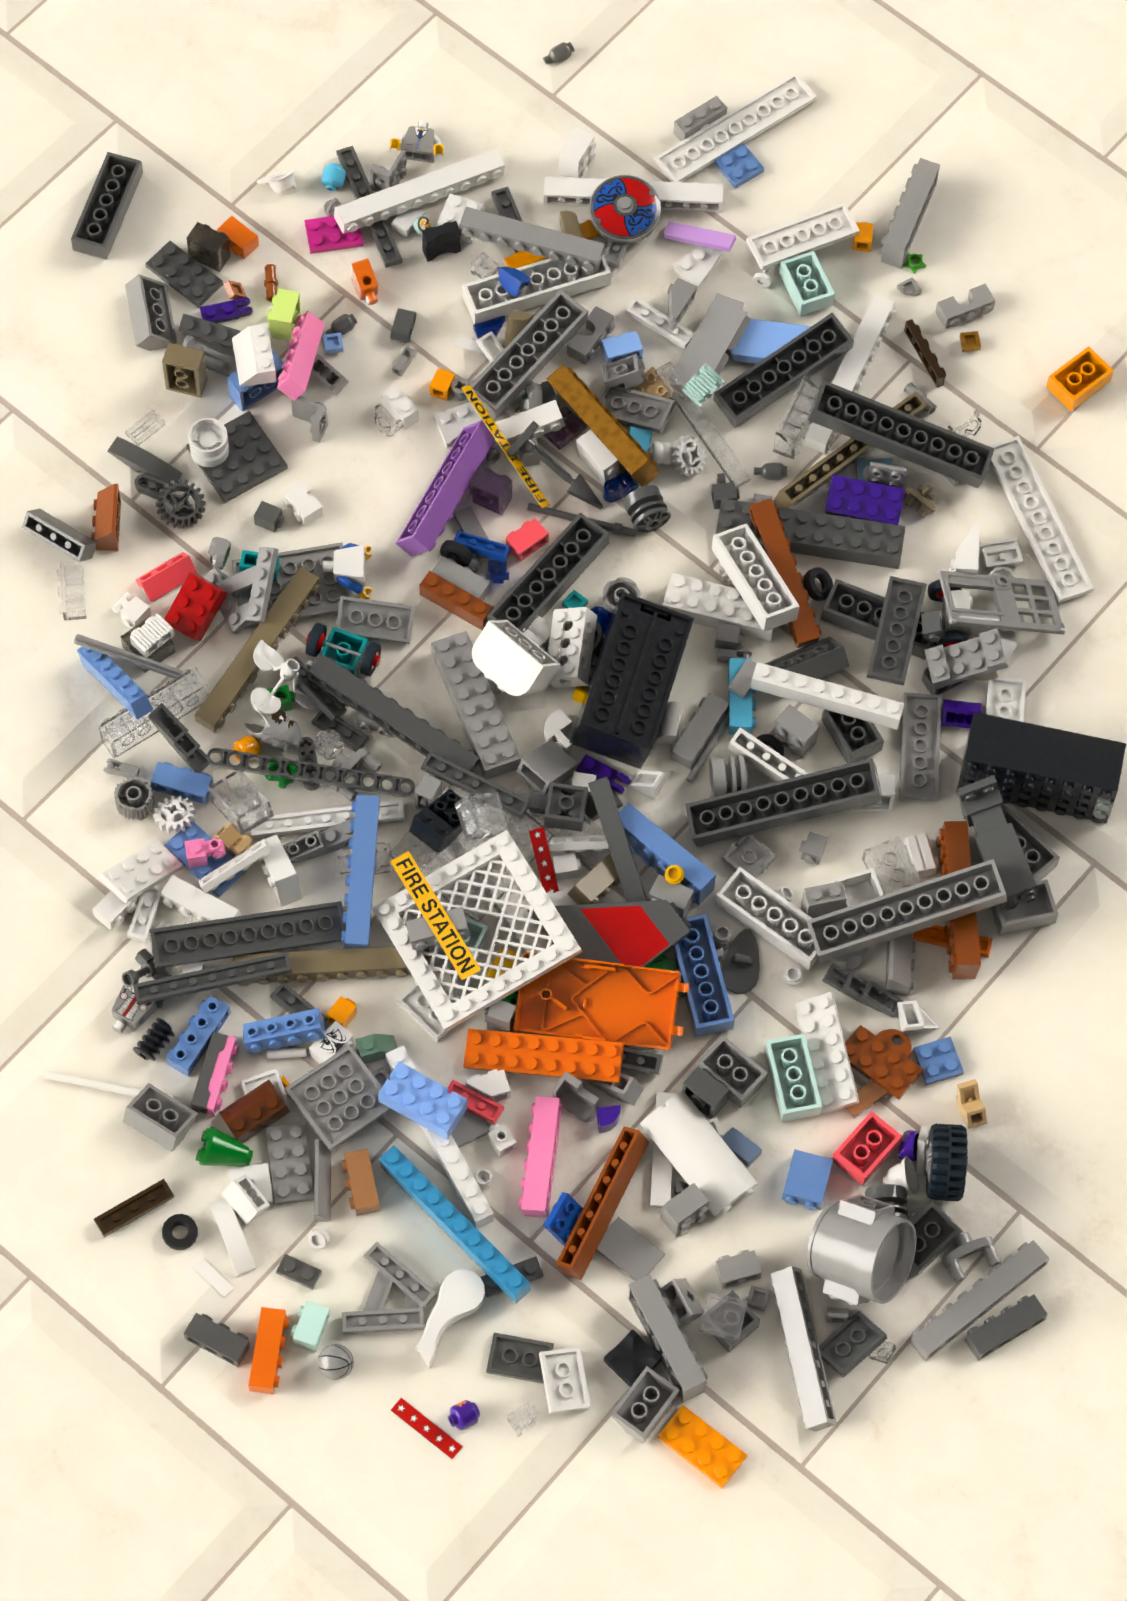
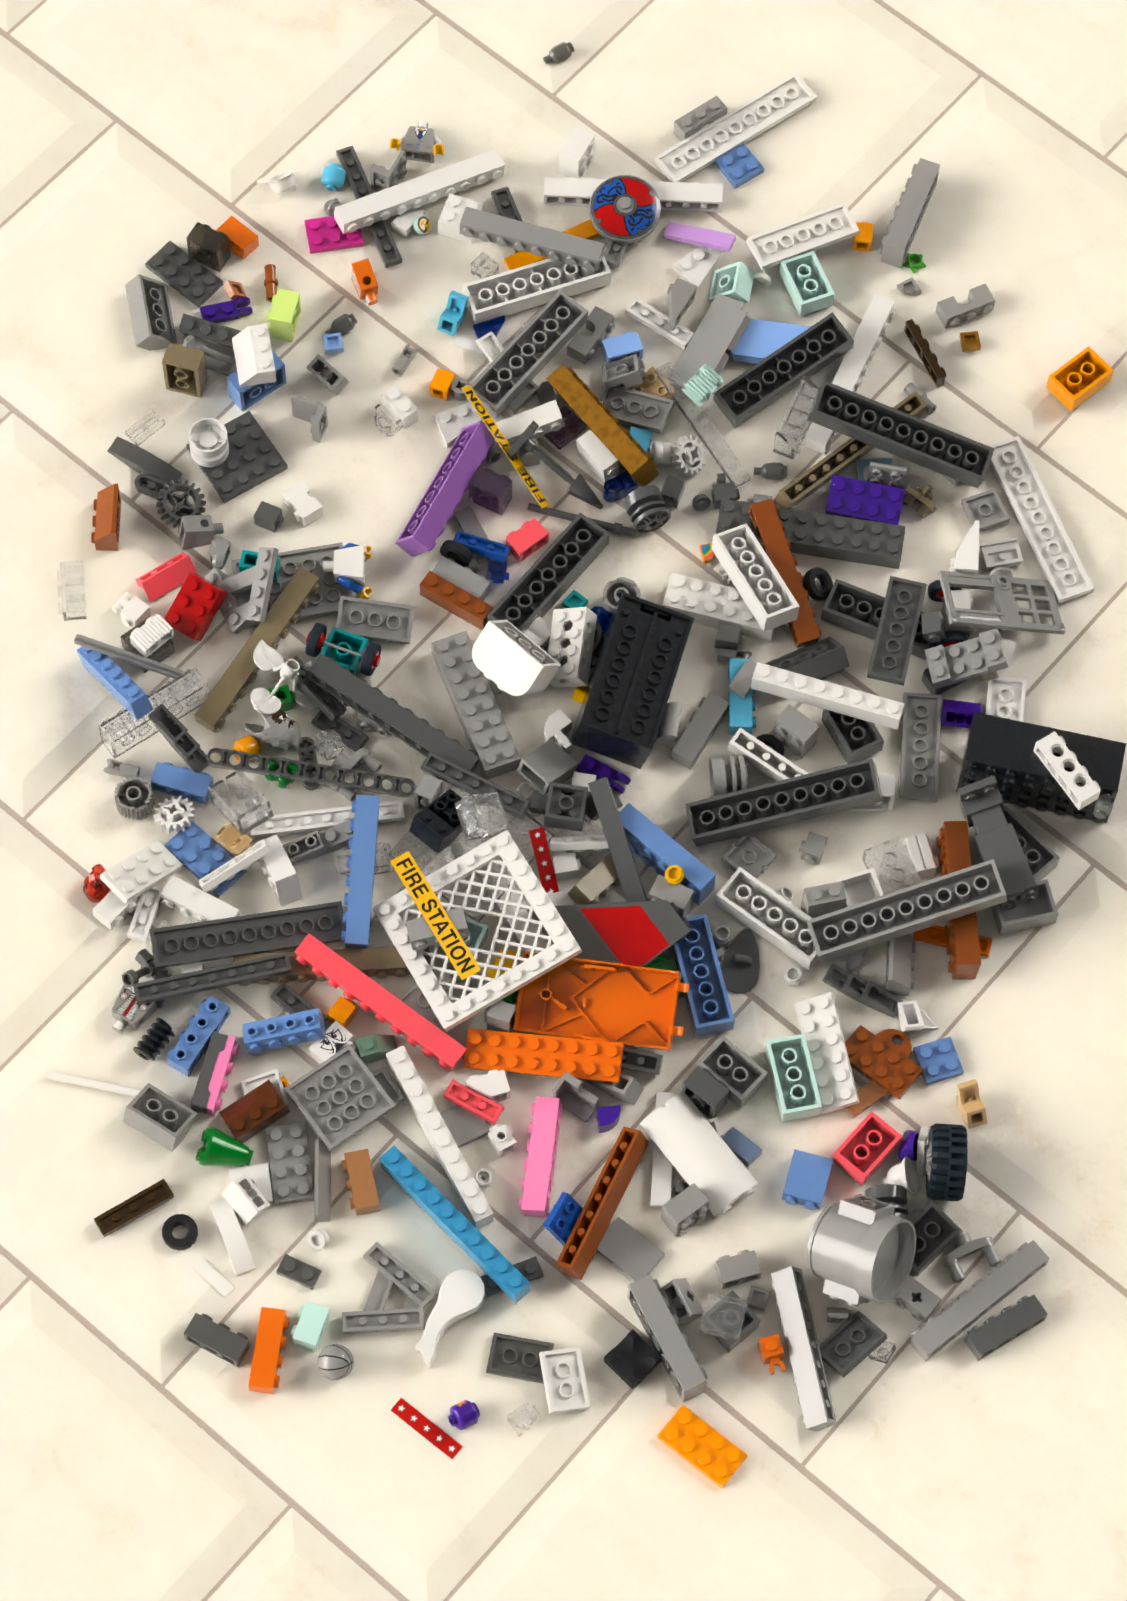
dark grey brick [21,508,98,562] -> none
dark grey brick [71,152,143,260] -> none
bright pink brick [185,838,226,868] -> none
white piece [267,1047,307,1059] -> none
bright pink brick [277,311,325,401] -> none
light blue piece [378,1061,468,1140] -> none
dark grey beam [390,308,416,343] -> none
black brick [422,221,461,262] -> none
blue brick [498,266,532,297] -> none
dark tan brick [503,309,533,349] -> none
light grey rock [520,383,542,412] -> none
dark tan brick [560,211,583,238] -> none
light grey slope [610,1366,680,1444] -> none
white slope [629,770,673,800] -> none
light grey bar [686,719,729,783] -> none
clear helmet [948,410,982,438] -> none
none -> clear red head [83,864,111,903]
none -> light grey torso [179,515,224,550]
none -> coral brick [294,933,467,1071]
none -> medium azure brick [437,290,469,336]
none -> dark grey brick [661,476,685,508]
none -> dark grey plate [692,494,711,511]
none -> tile [699,543,715,564]
none -> light aqua slope [708,261,755,303]
none -> orange brick [758,1334,786,1375]
none -> light grey brick [893,1275,941,1323]
none -> light grey plate [961,488,1010,532]
none -> white brick [1033,731,1100,810]

